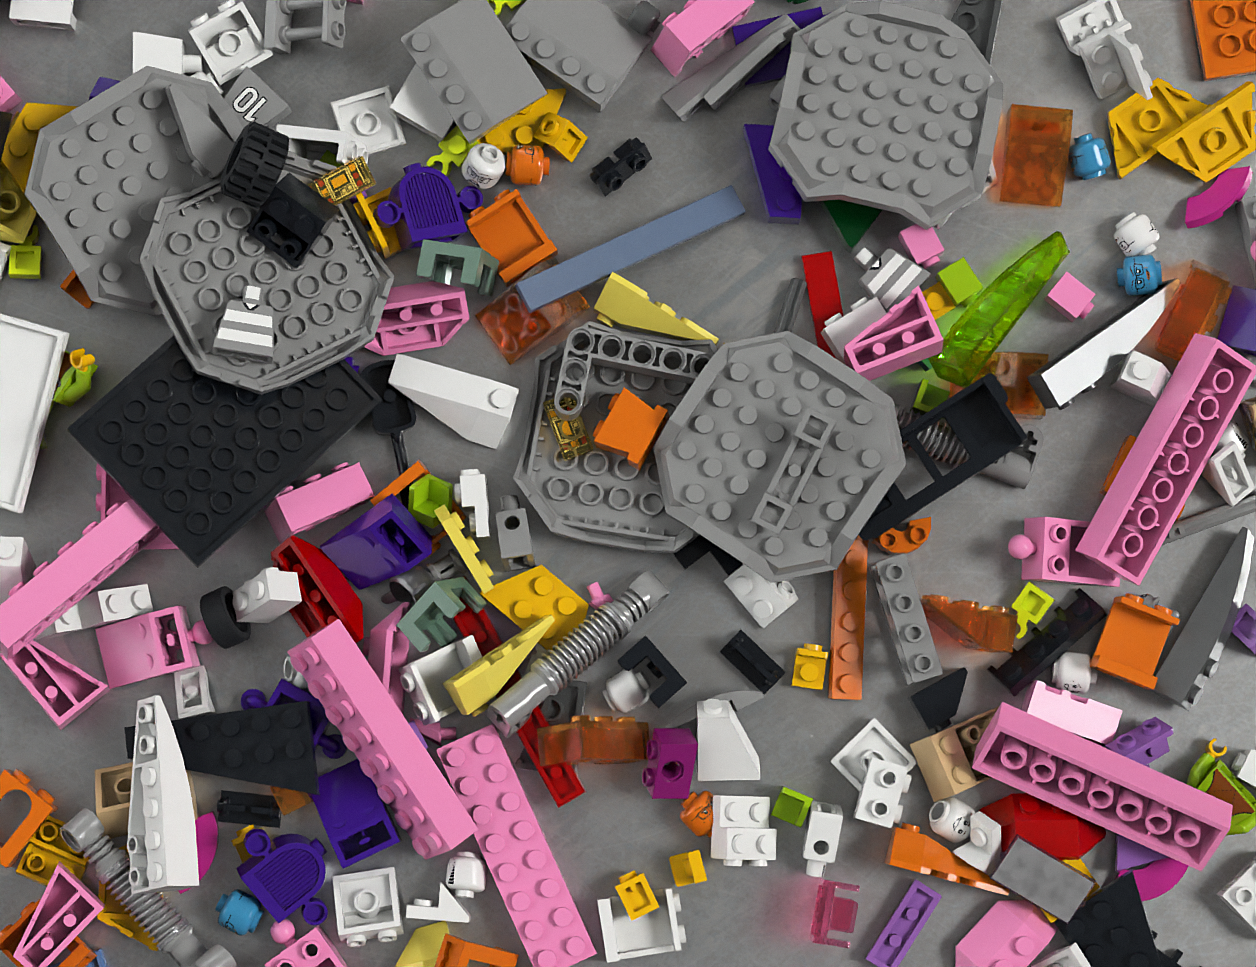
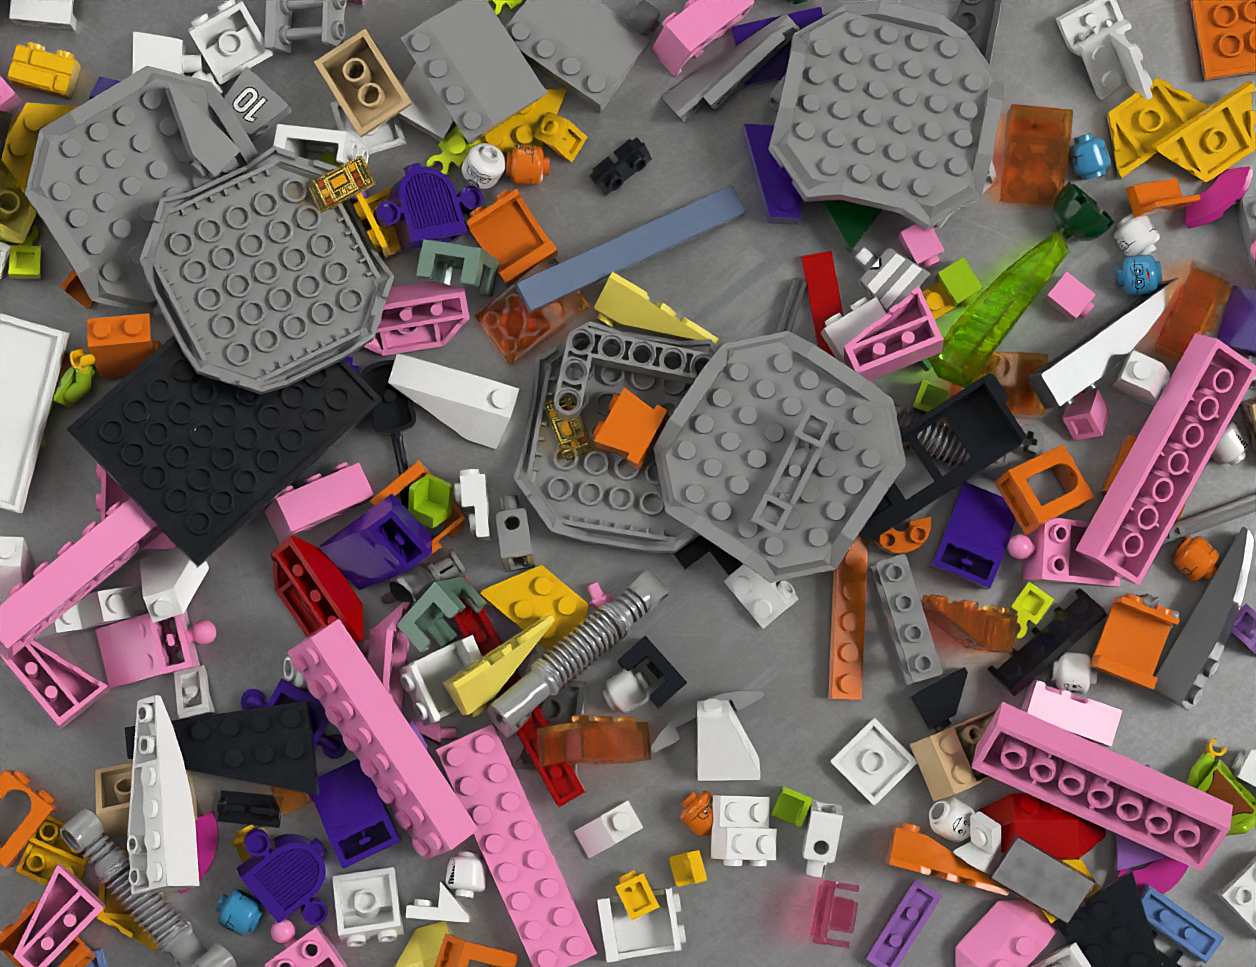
black tyre [200,586,251,649] -> none
light grey torso [212,286,274,364] -> none
black tyre [221,121,289,209] -> none
white brick [233,567,302,624] -> none
black slope [246,173,340,268] -> none
light yellow plate [434,504,494,594] -> none
magenta brick [642,728,698,799] -> none
black hinge [720,630,786,695] -> none
yellow bracket [791,643,829,690] -> none
white brick [853,757,912,829] -> none
medium lavender bracket [1105,717,1174,765] -> none
white slope [1201,441,1255,506] -> none
none -> yellow brick [7,42,81,100]
none -> orange panel [87,313,162,379]
none -> white slope [140,547,209,623]
none -> tan slope [314,29,413,138]
none -> white slope [574,801,643,858]
none -> dark purple slope [929,482,1016,590]
none -> orange panel [994,444,1095,535]
none -> dark green cylinder [1053,182,1115,241]
none -> bright pink panel [1062,389,1110,441]
none -> orange panel [1126,178,1201,218]
none -> medium blue tile [1140,884,1224,963]
none -> orange head [1173,536,1219,582]

